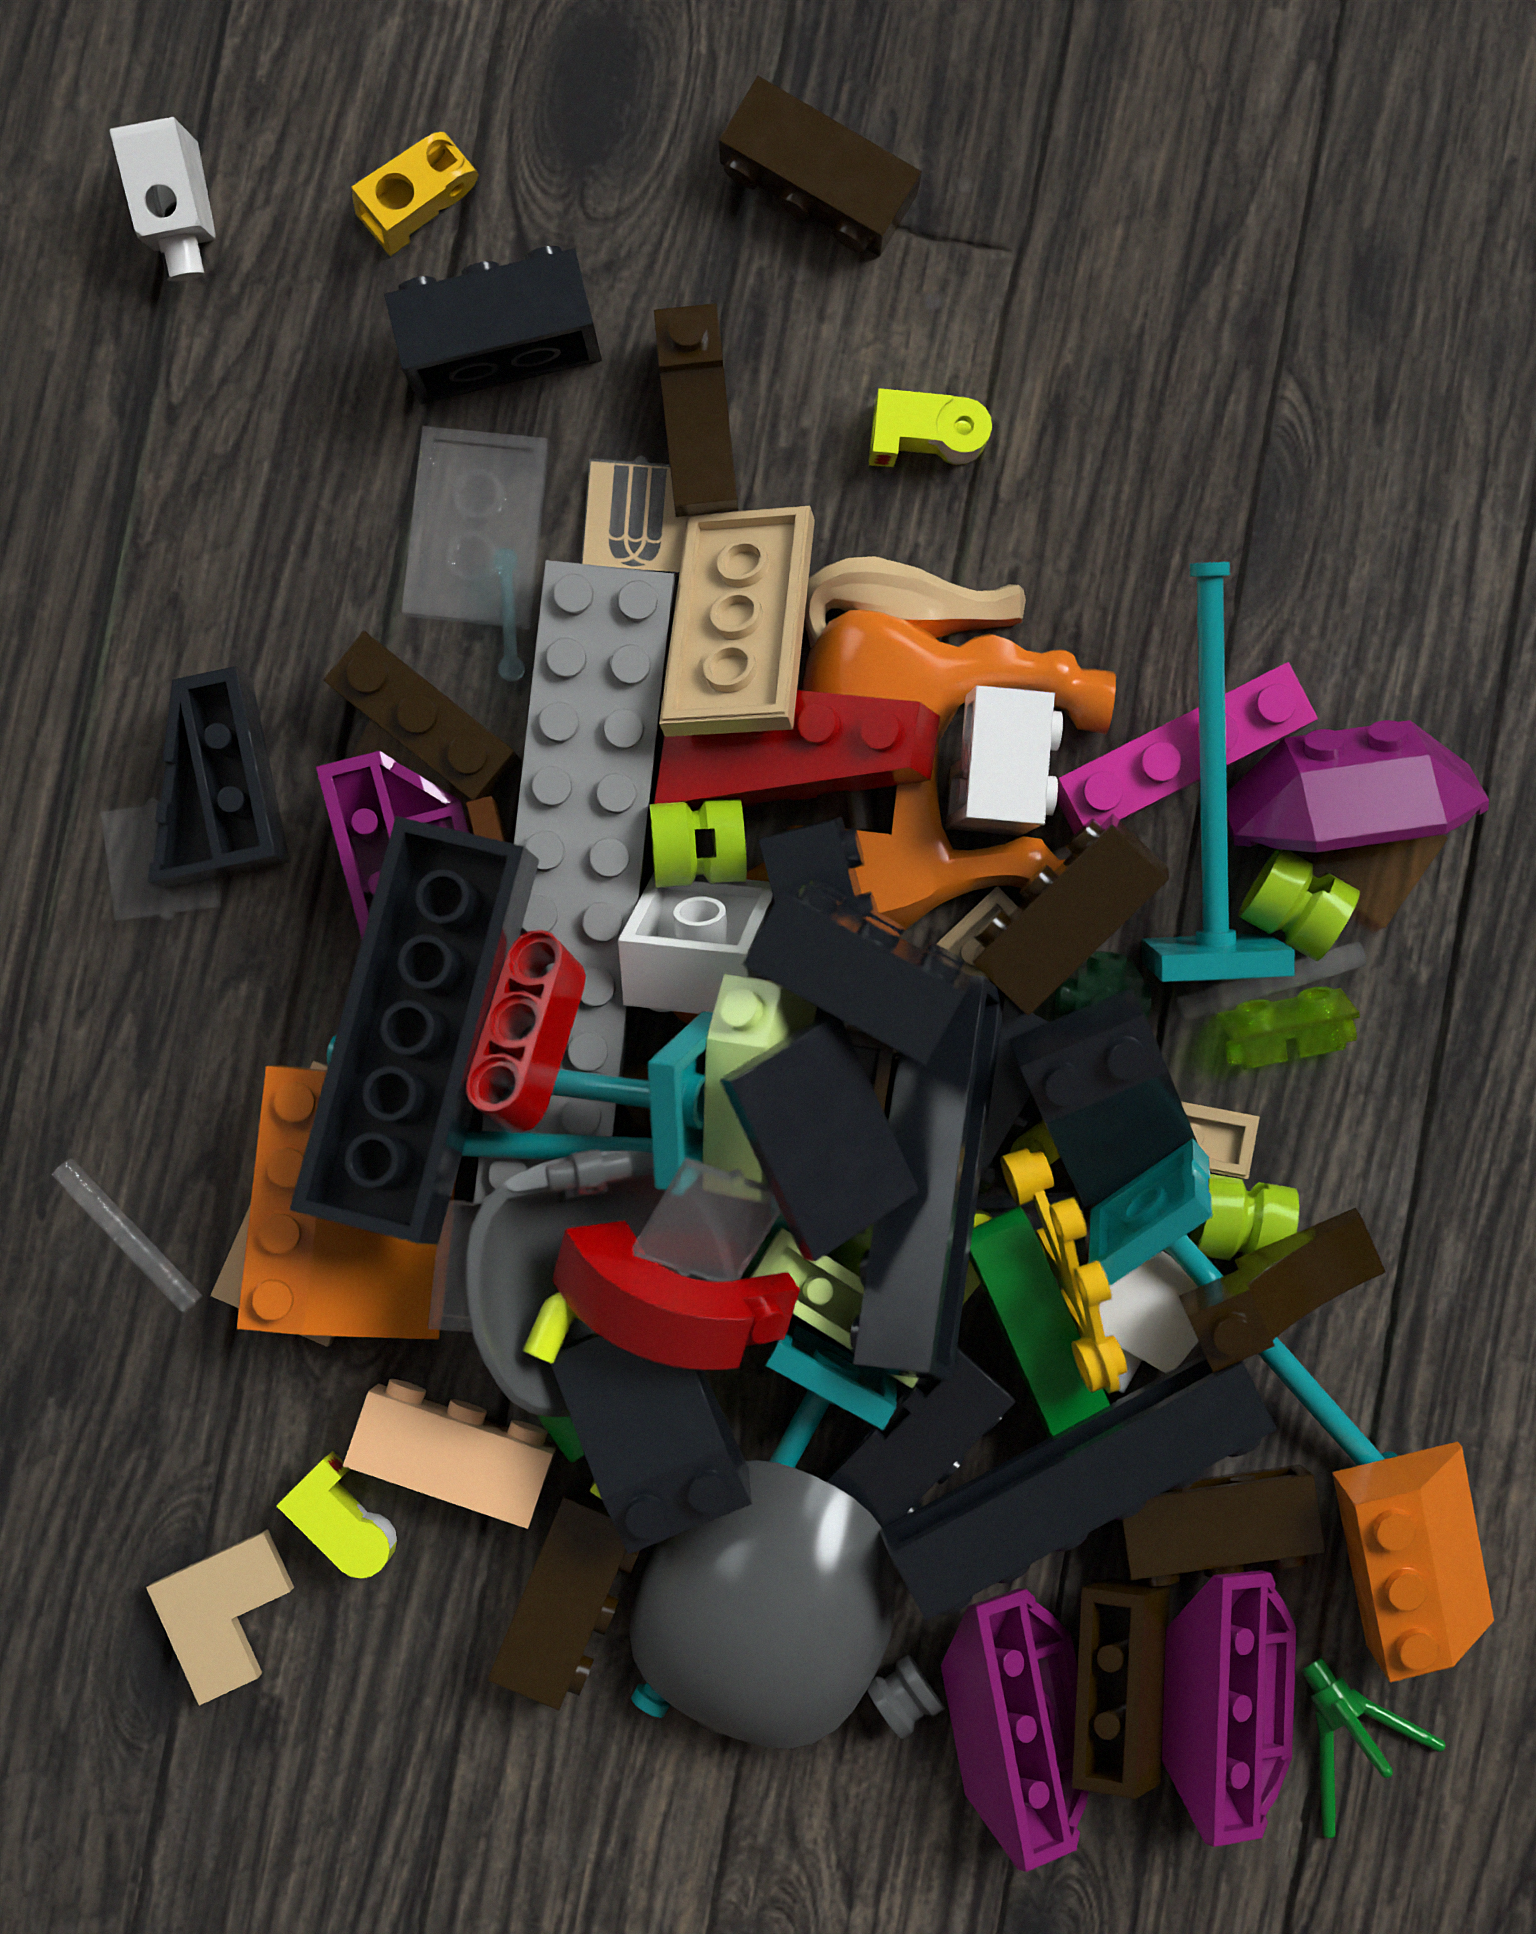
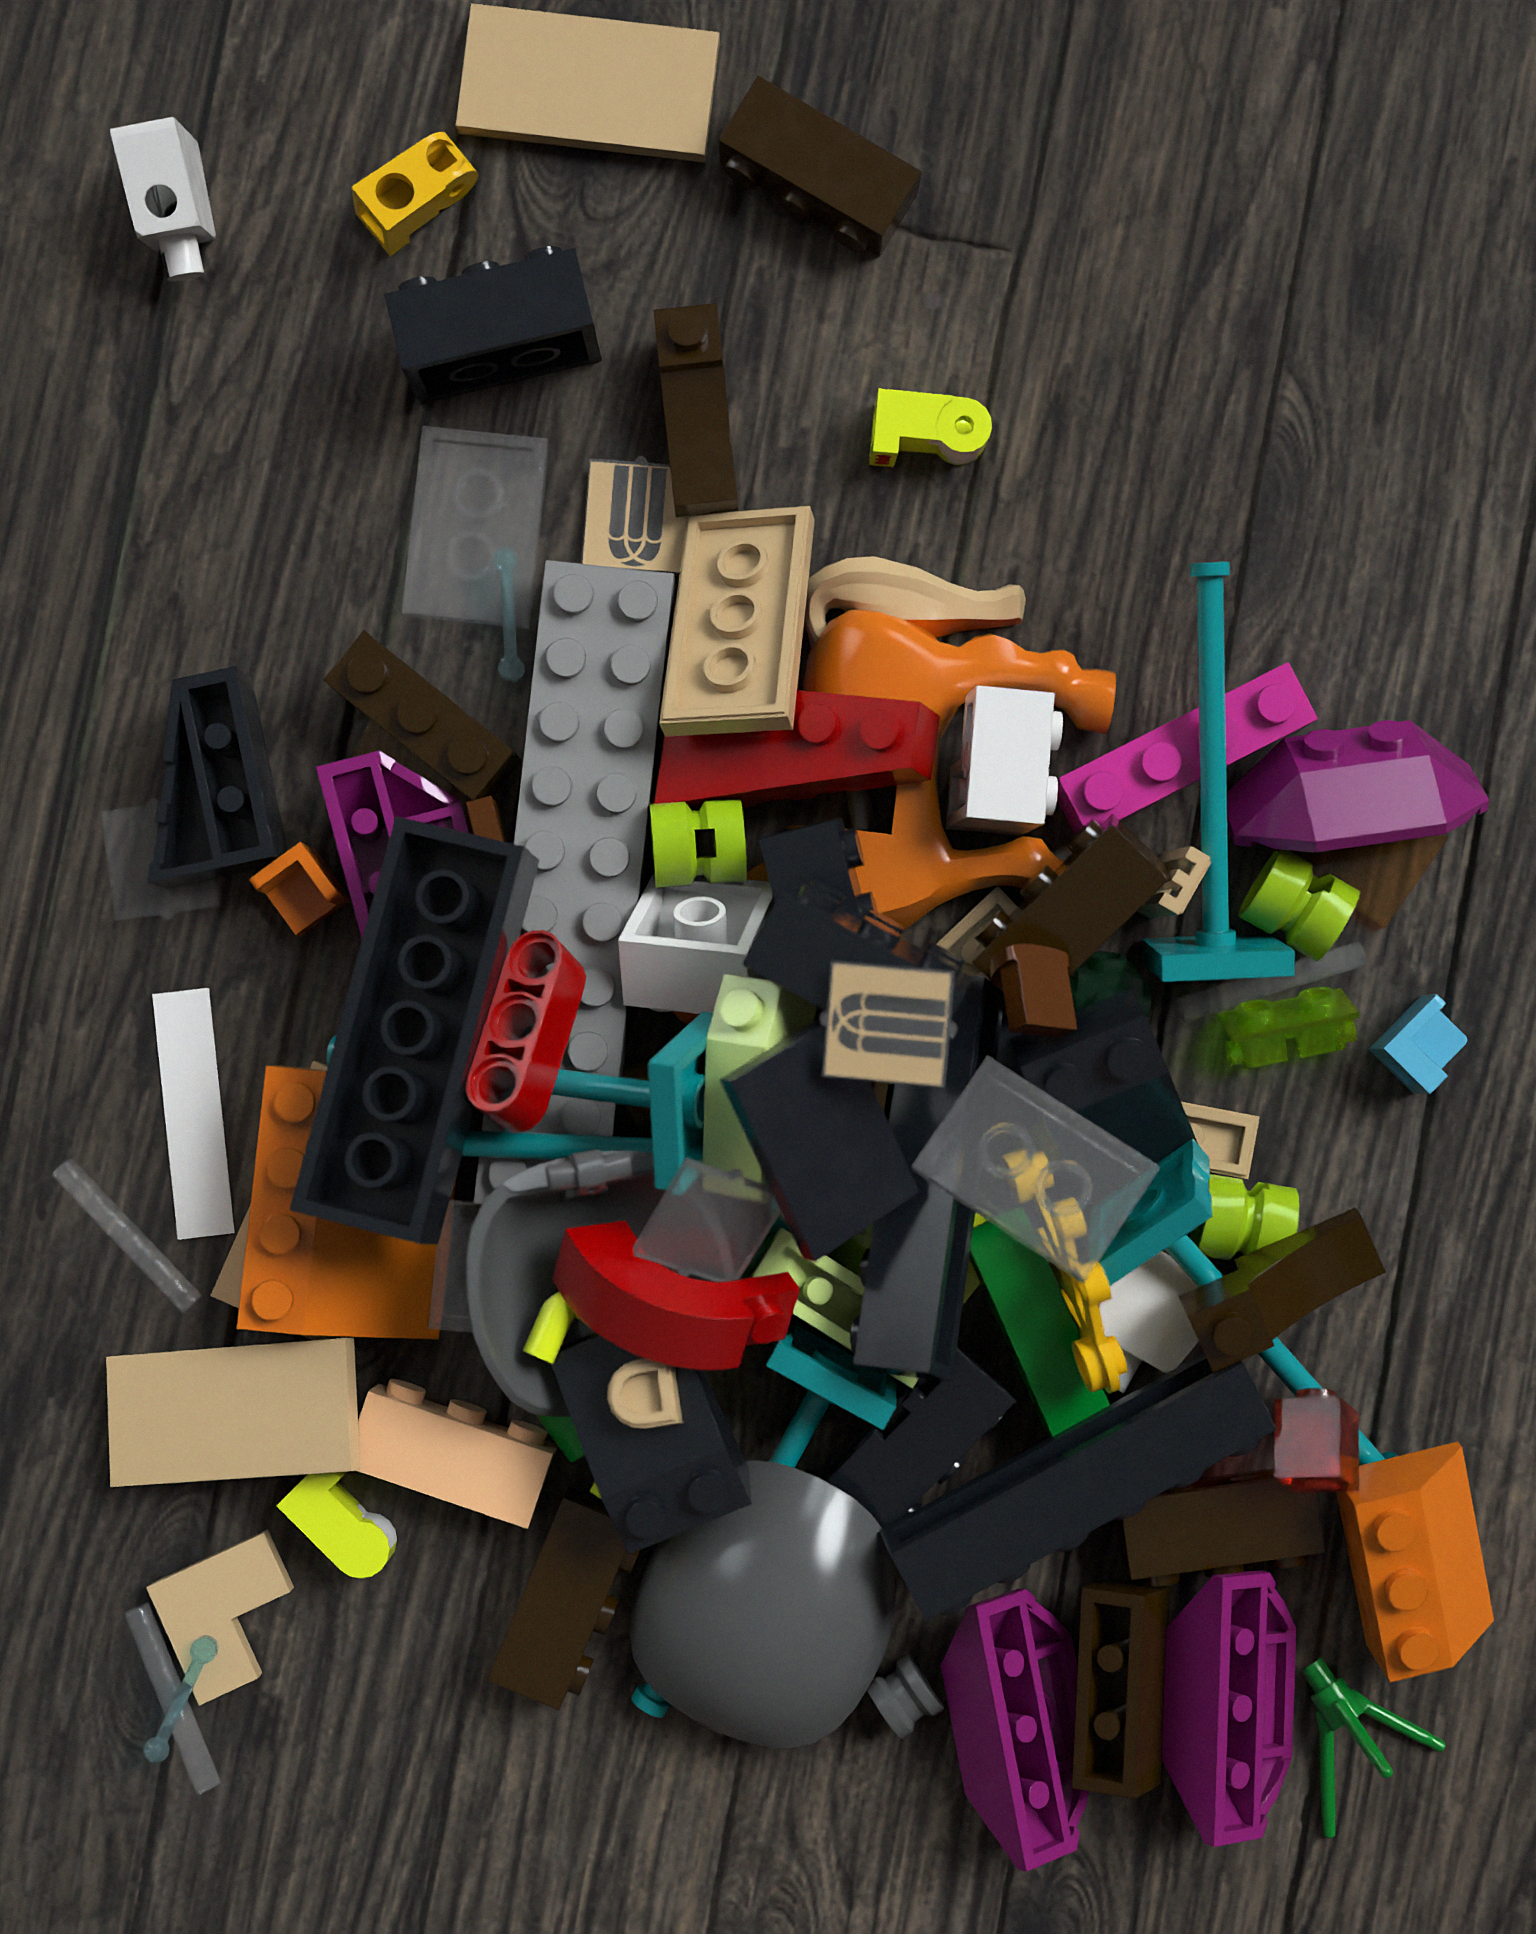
none -> tan tile [106,1338,360,1487]
none -> clear bar [124,1602,221,1794]
none -> clear light blue hinge [144,1635,219,1763]
none -> white sticker [152,988,235,1240]
none -> orange panel [249,842,351,936]
none -> tan tile [456,3,720,163]
none -> tan tile [608,1358,682,1429]
none -> piece [820,960,957,1088]
none -> clear tile [912,1056,1160,1283]
none -> reddish brown tile [989,944,1077,1038]
none -> tan tile [1137,846,1211,918]
none -> clear red brick [1274,1388,1359,1493]
none -> medium azure panel [1369,994,1467,1094]

